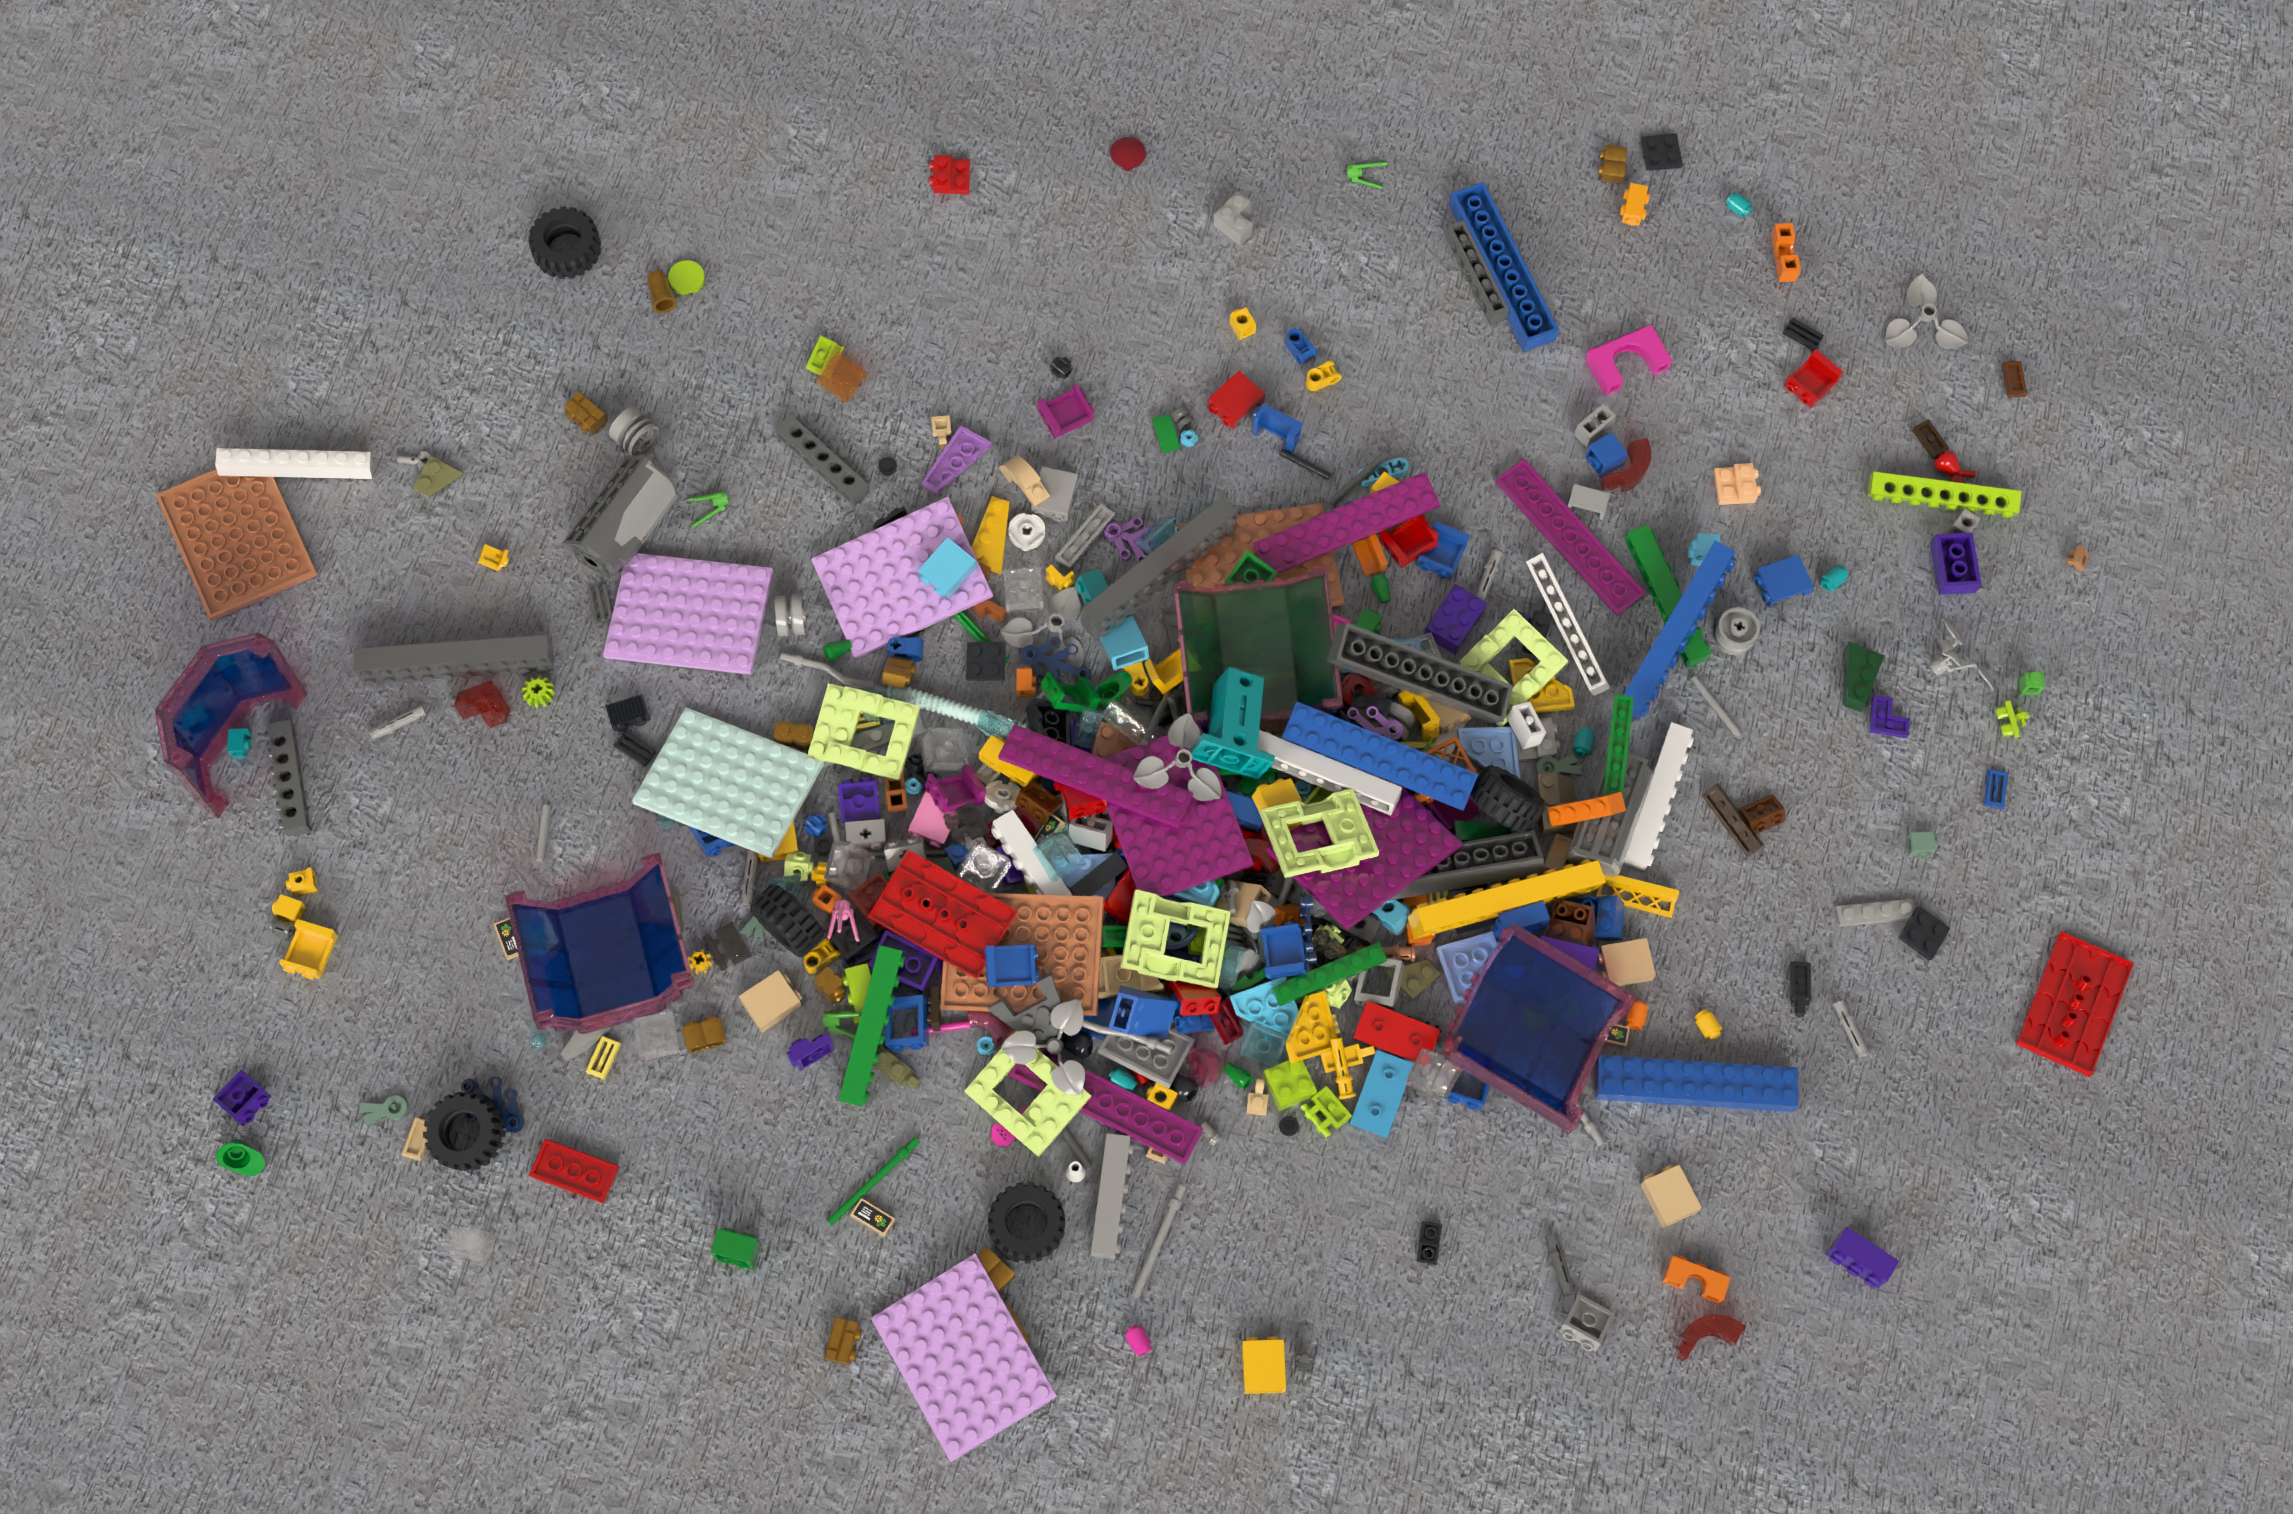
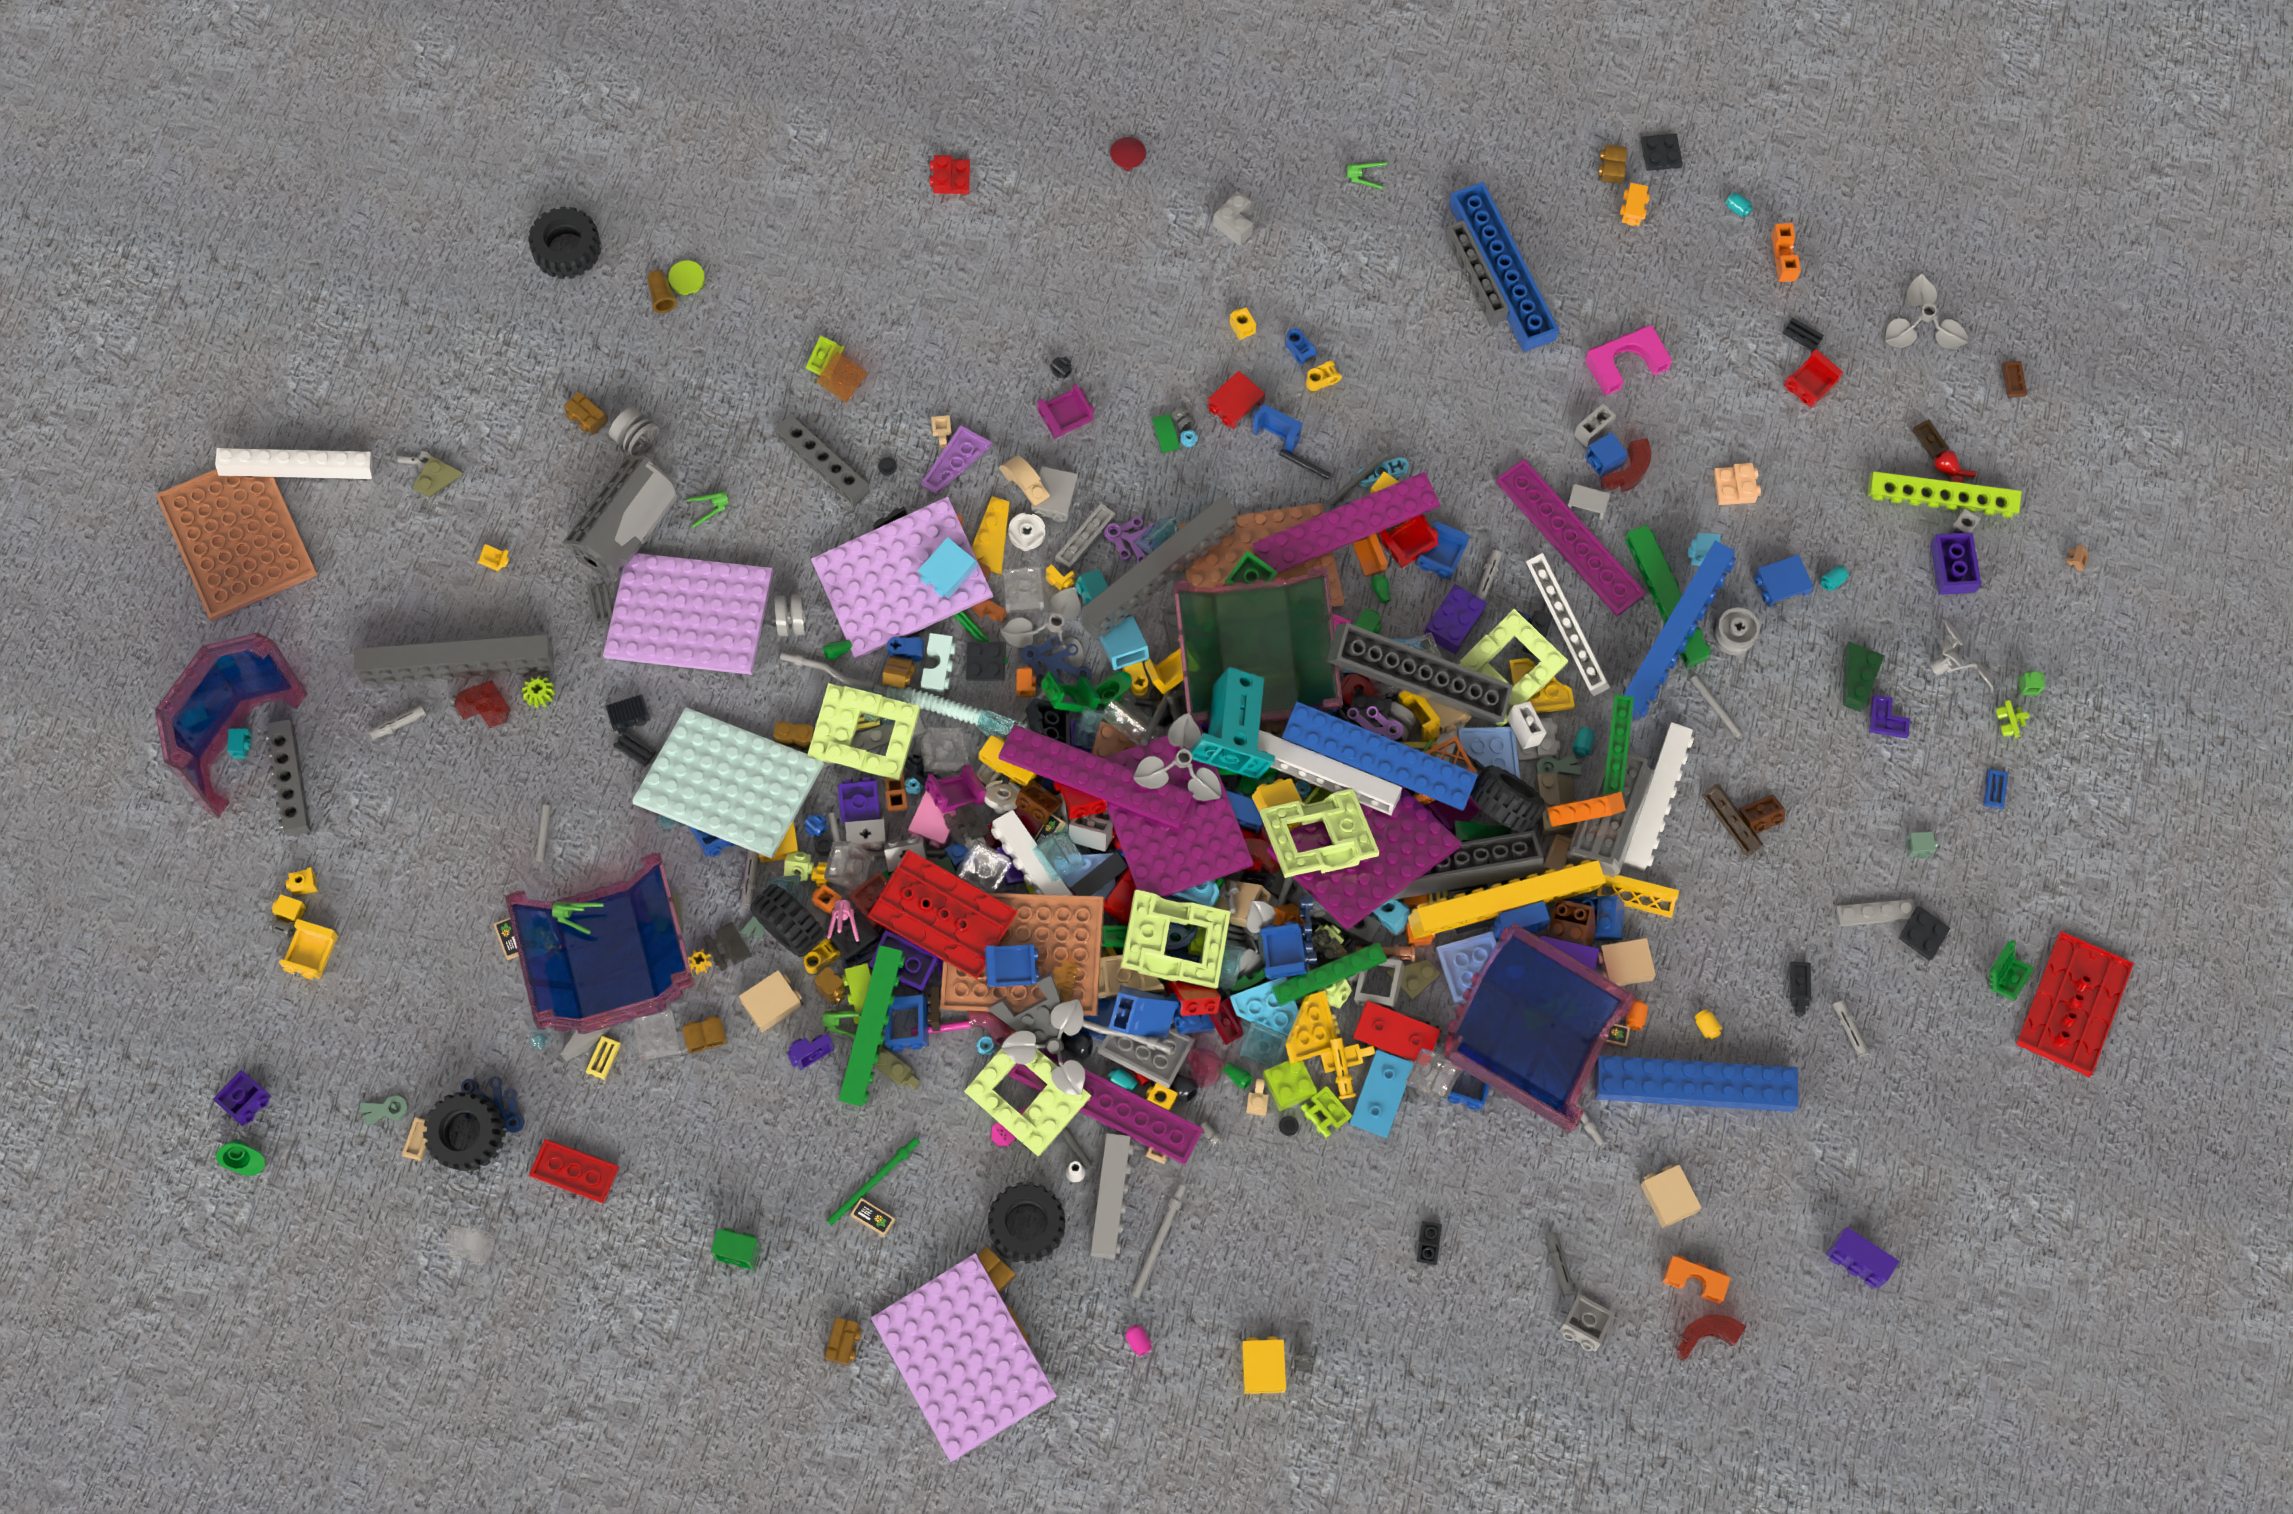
none -> bright green plant [552,901,604,934]
none -> light aqua arch [921,633,956,696]
none -> clear yellow piece [1053,961,1080,1002]
none -> green plate [1989,940,2034,1001]

